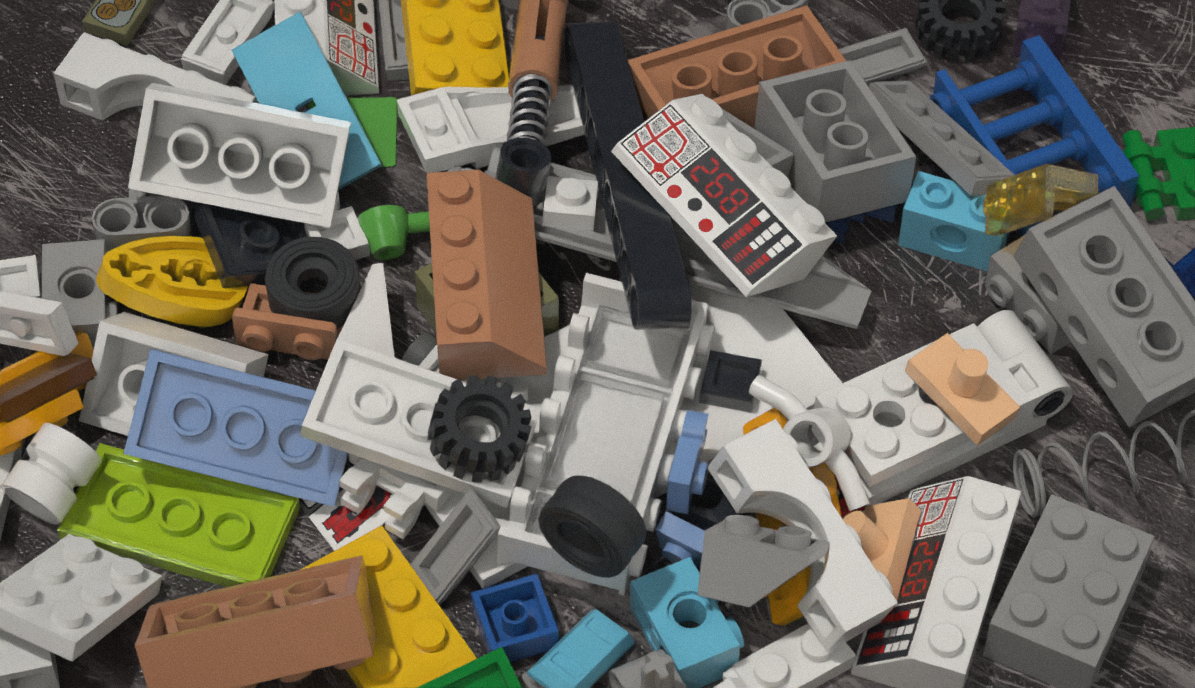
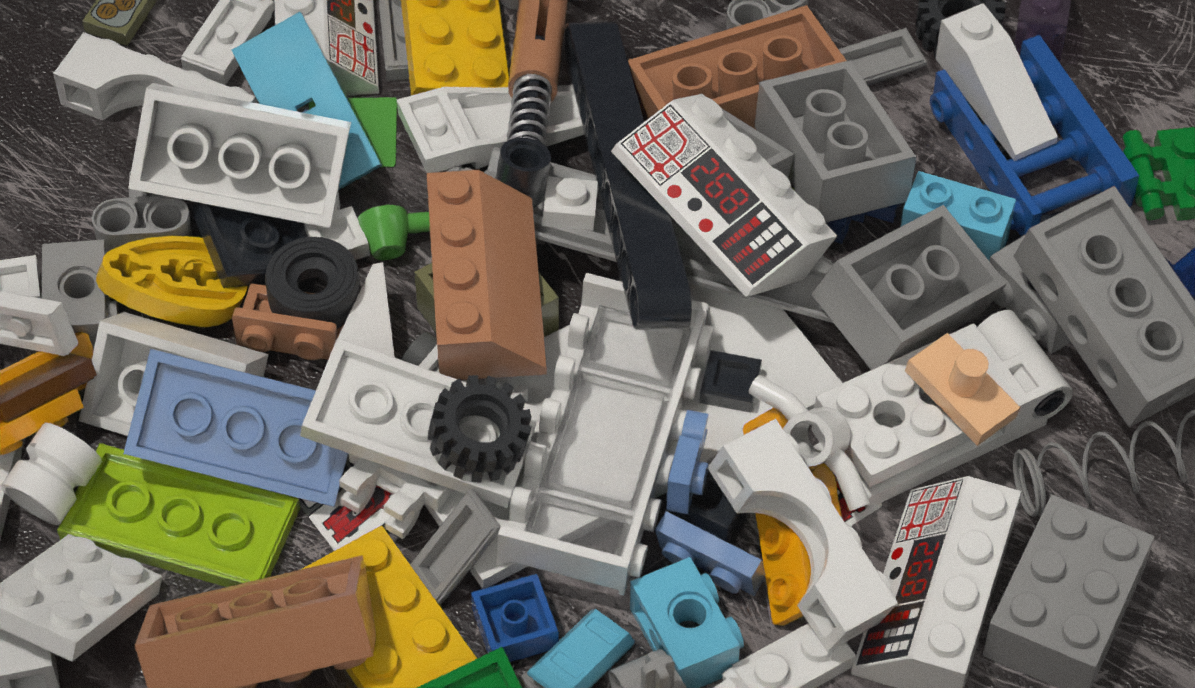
black tyre [538,475,647,578] -> none
light grey slope [697,515,830,607] -> none
light nougat tile [843,498,921,600] -> none
light grey tile [869,81,1017,196] -> none
clear yellow bracket [983,164,1098,236] -> none
none -> light grey brick [811,205,1007,370]
none -> white slope [936,3,1058,161]

